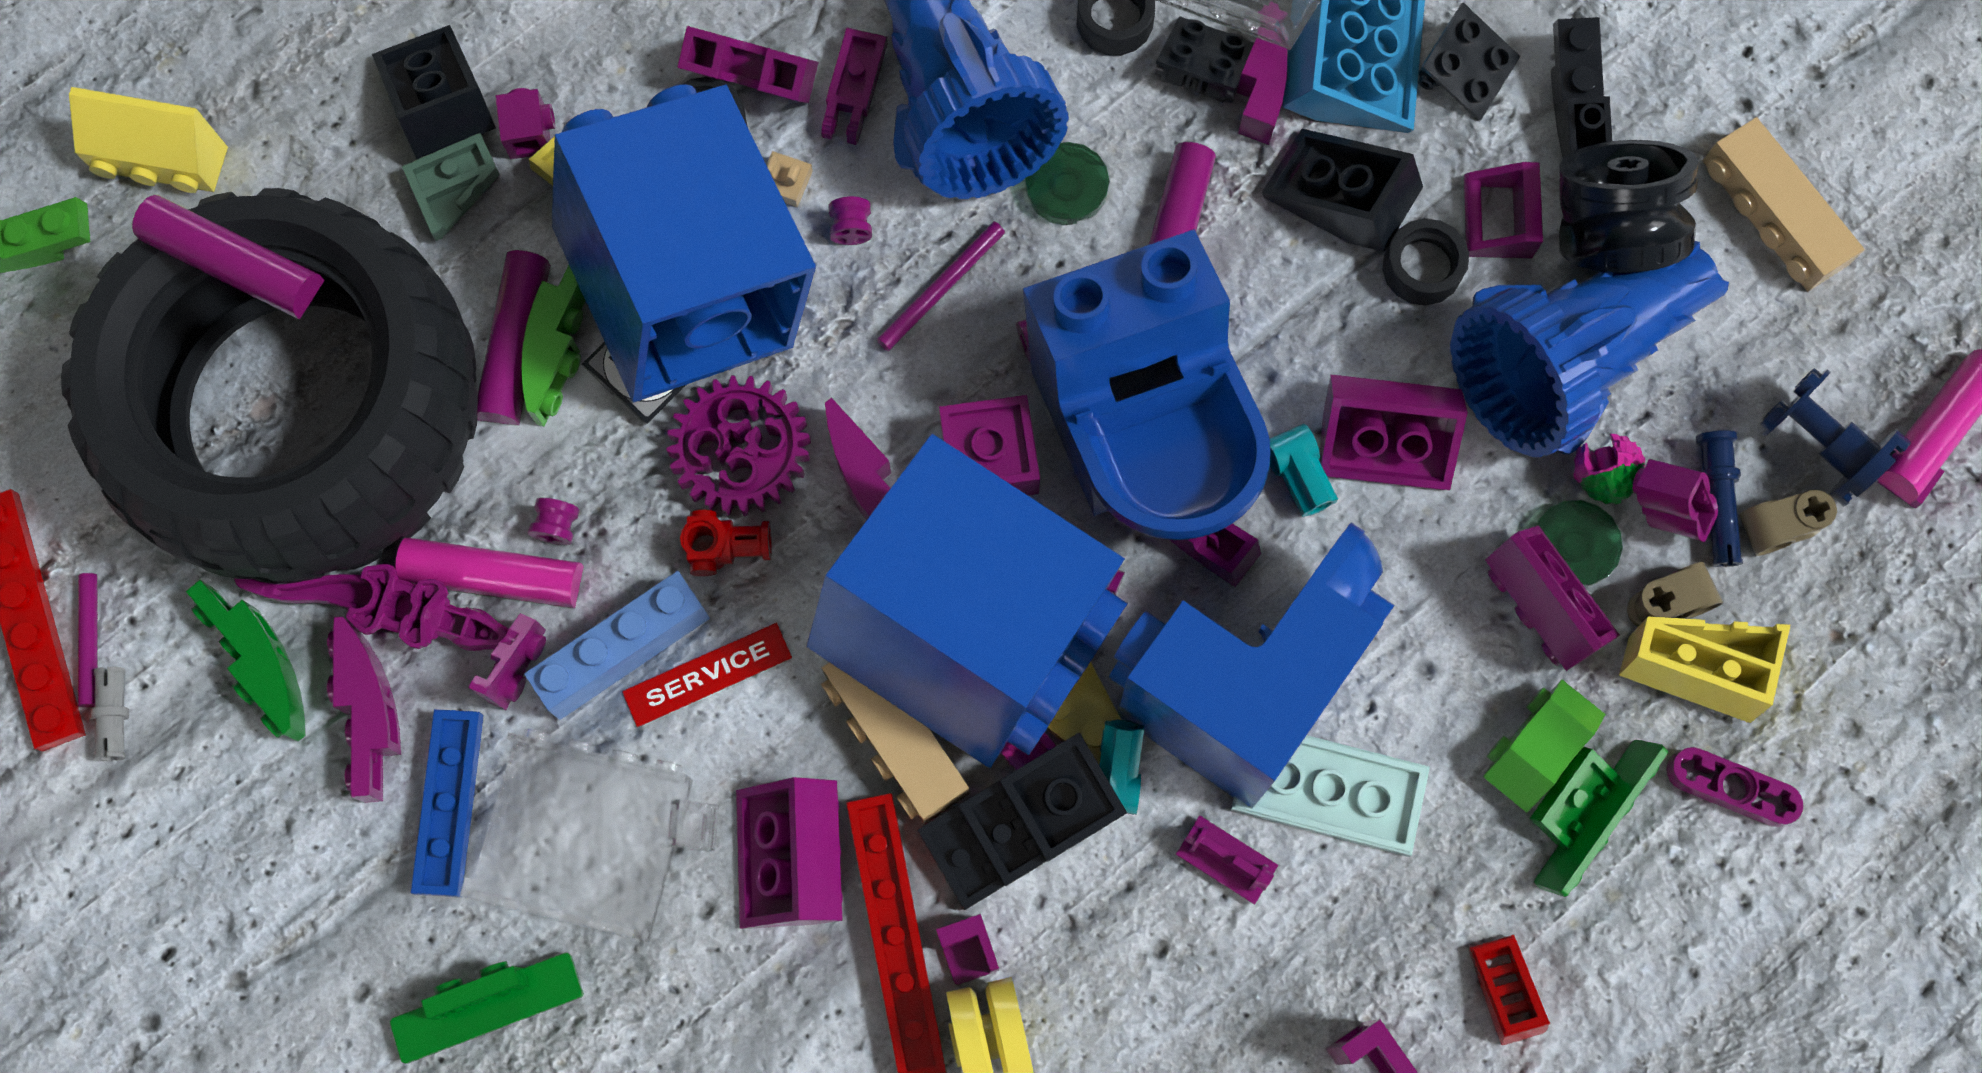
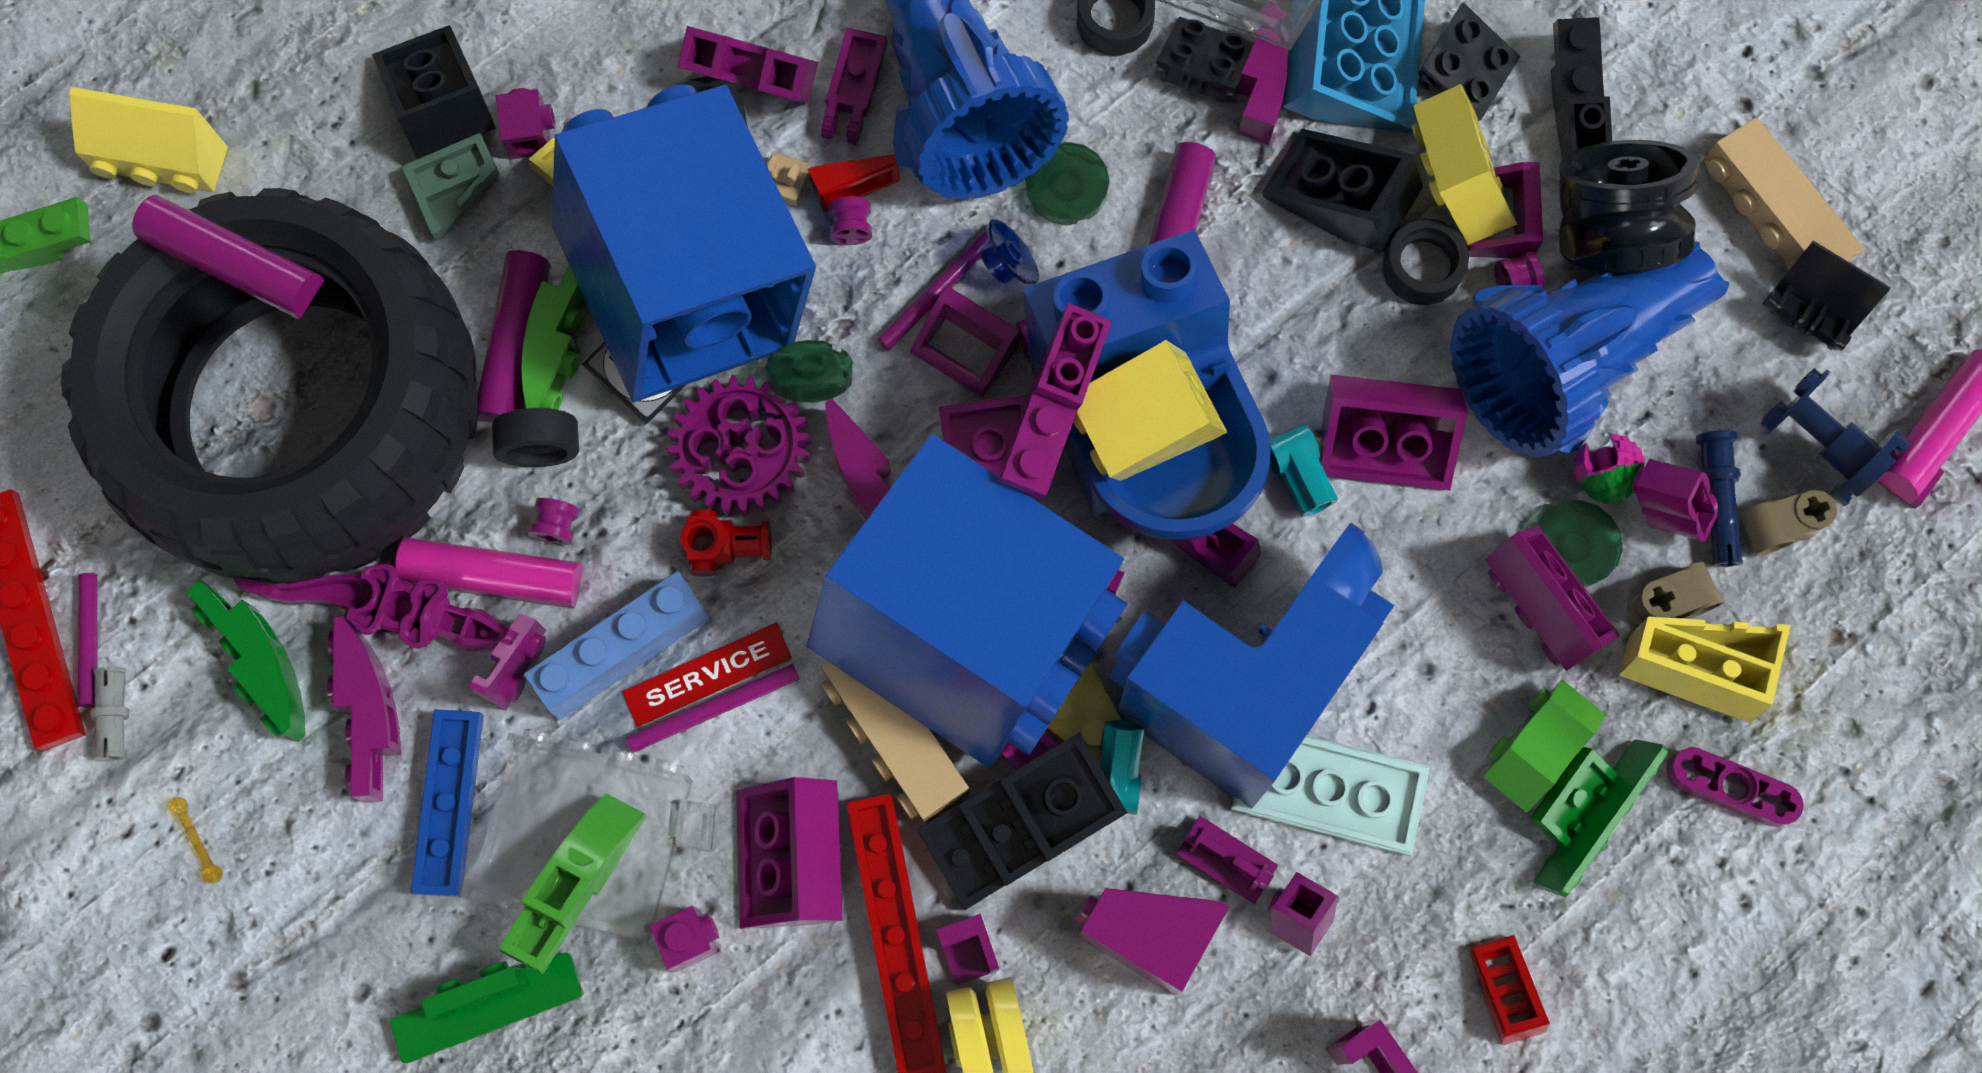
none -> clear yellow hinge [169,797,223,883]
none -> black tyre [492,408,579,467]
none -> bright green slope [499,793,646,975]
none -> magenta bar [626,663,800,753]
none -> magenta brick [649,906,720,972]
none -> clear green tile [766,340,853,403]
none -> red slope [807,154,900,212]
none -> magenta tile [910,286,1020,397]
none -> clear blue piece [981,219,1039,285]
none -> magenta slope [998,303,1112,500]
none -> light yellow slope [1073,340,1227,481]
none -> magenta slope [1075,888,1229,995]
none -> magenta brick [1267,872,1338,957]
none -> light yellow wedge [1412,84,1517,245]
none -> magenta wheel [1494,251,1545,288]
none -> black hinge [1762,240,1891,351]

